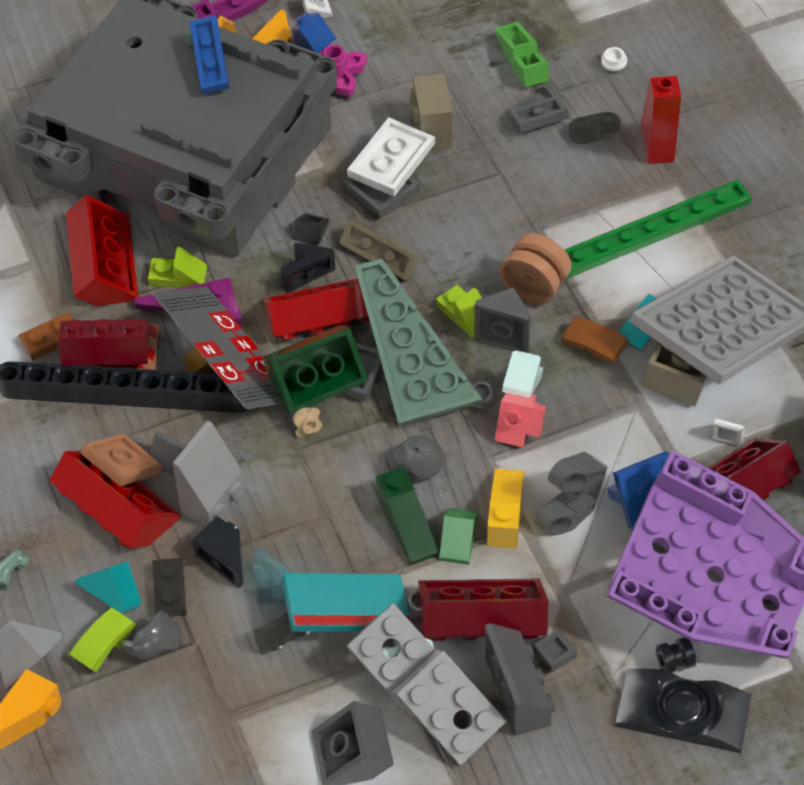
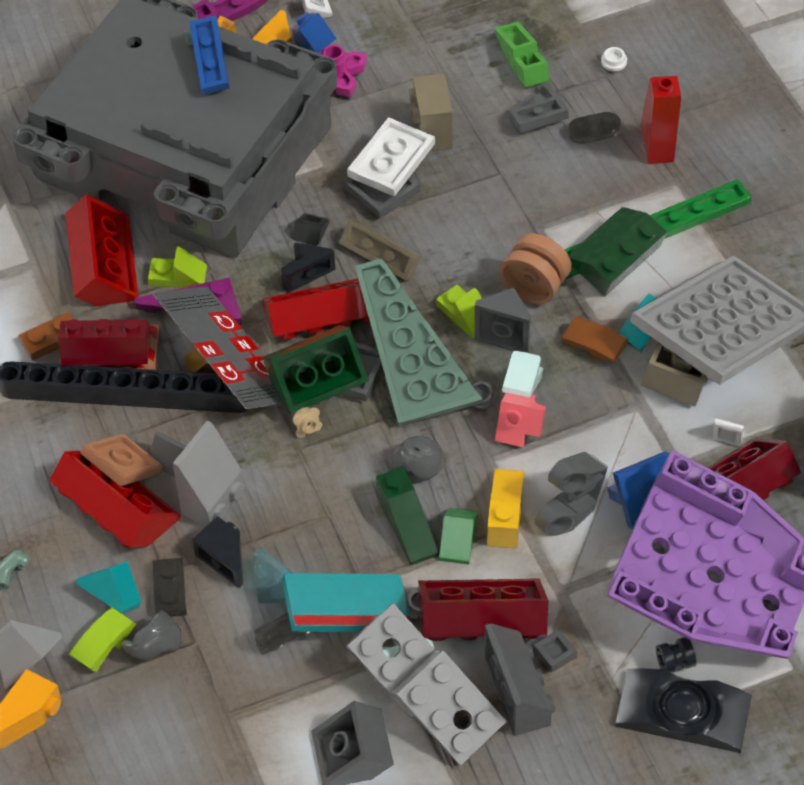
none -> dark green slope [568,207,667,297]

